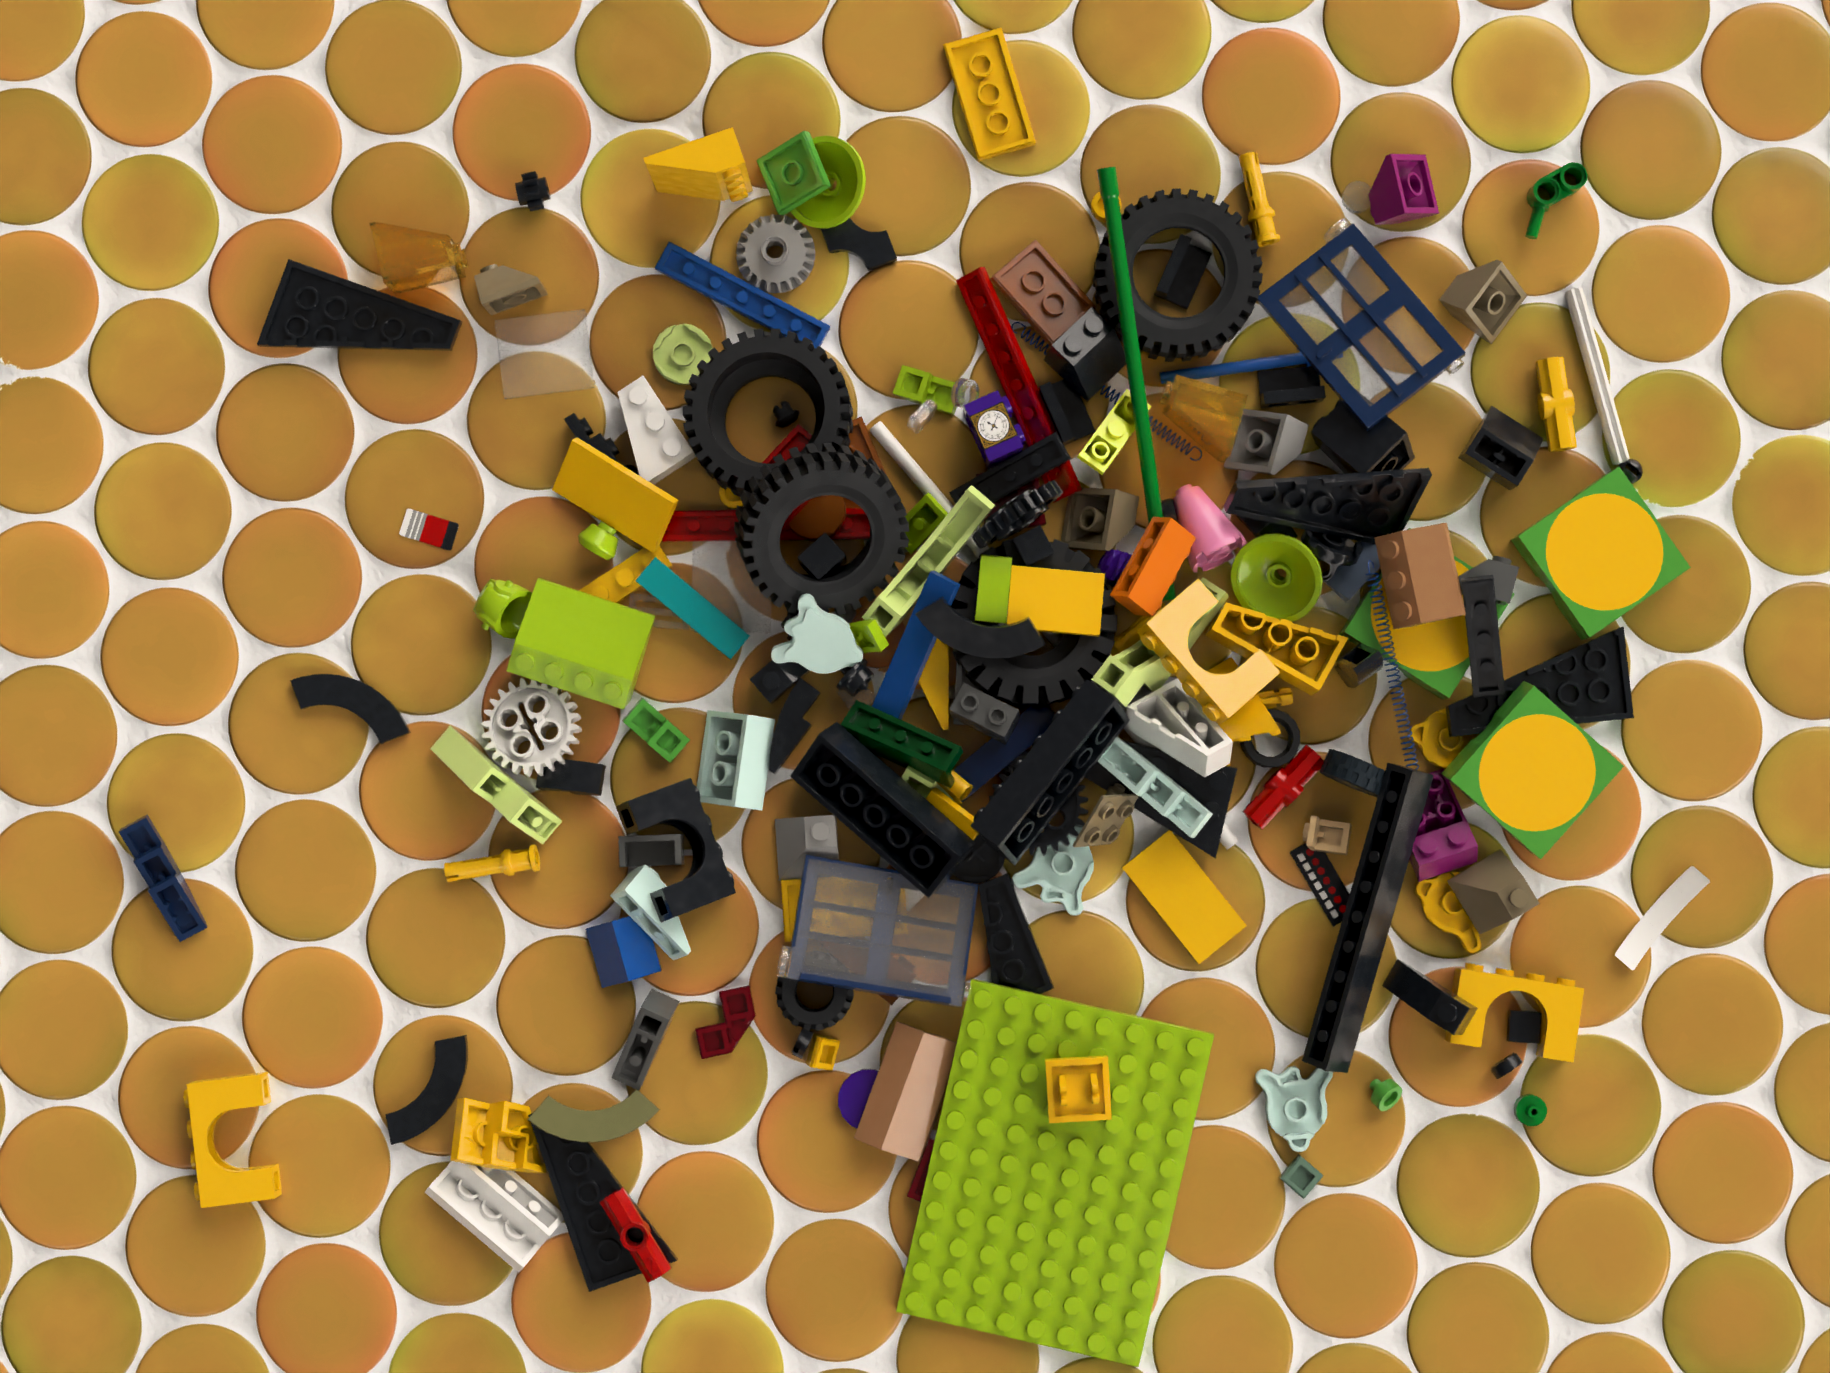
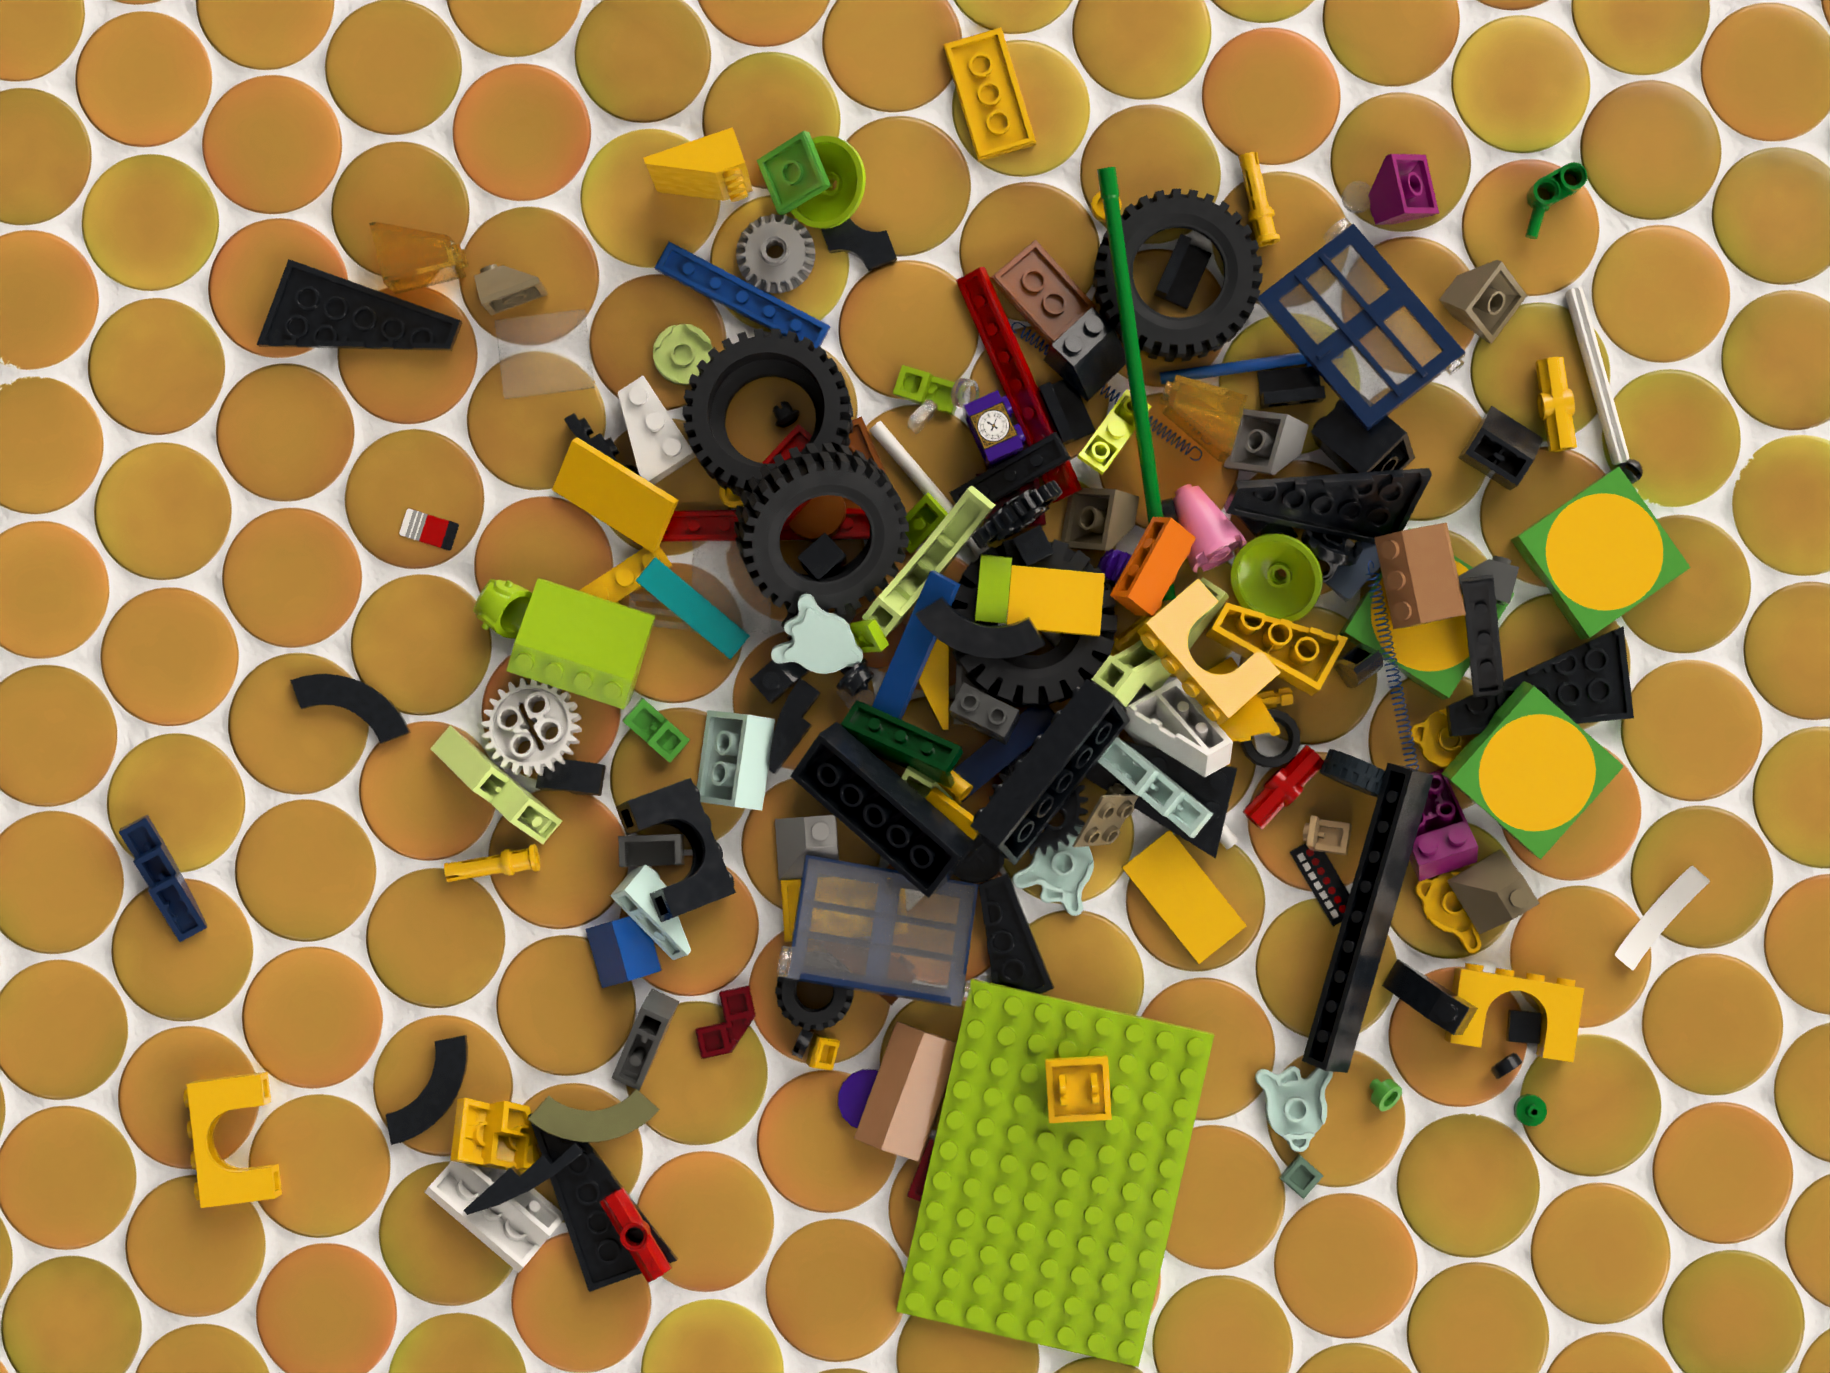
black gear [515,171,551,212] -> none
lime cone [578,521,618,560] -> none
none -> black slope [463,1142,585,1215]

